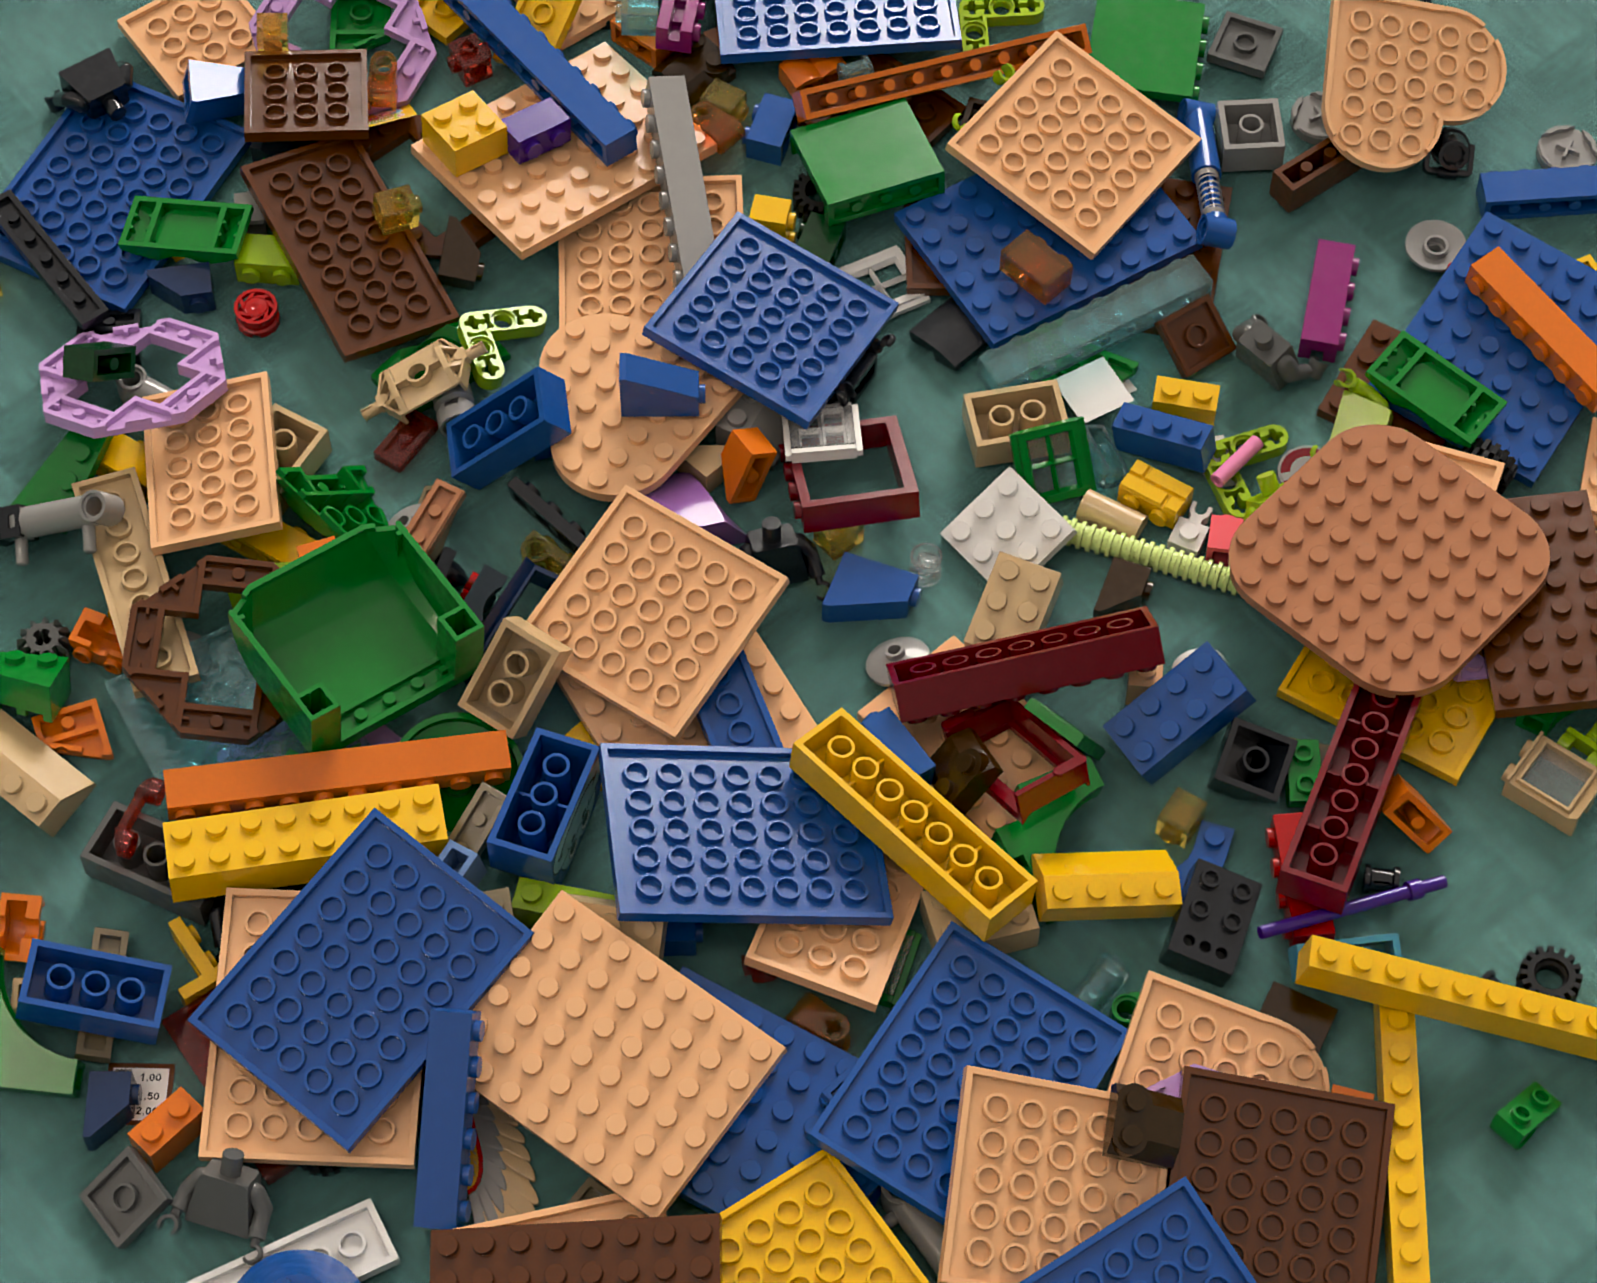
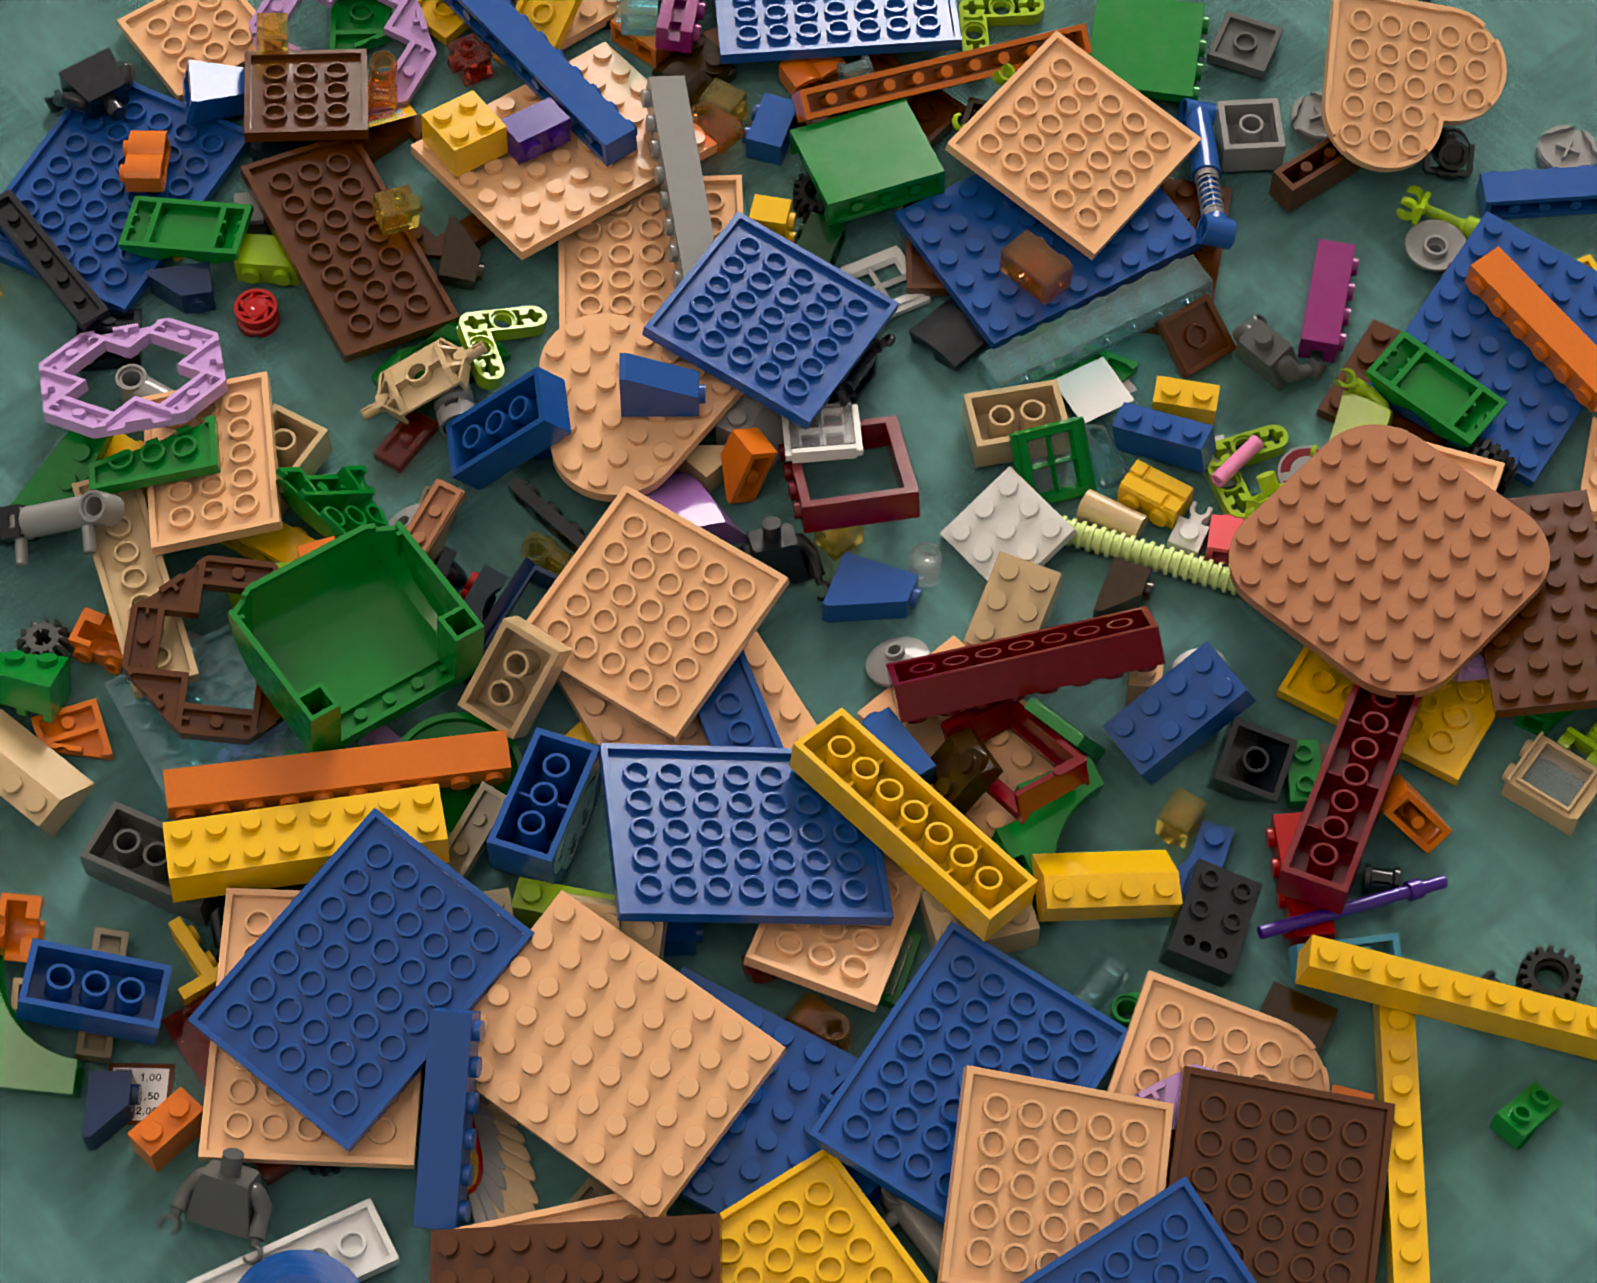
dark green brick [63,341,136,382] -> none
dark grey plate [78,1146,173,1250] -> none
clear red bar [114,777,166,859] -> none
medium blue brick [438,839,487,887] -> none
dark brown slope [1102,1083,1184,1170] -> none
none -> green wing [89,414,221,494]
none -> orange brick [119,130,171,192]
none -> lime bar [1396,185,1480,241]

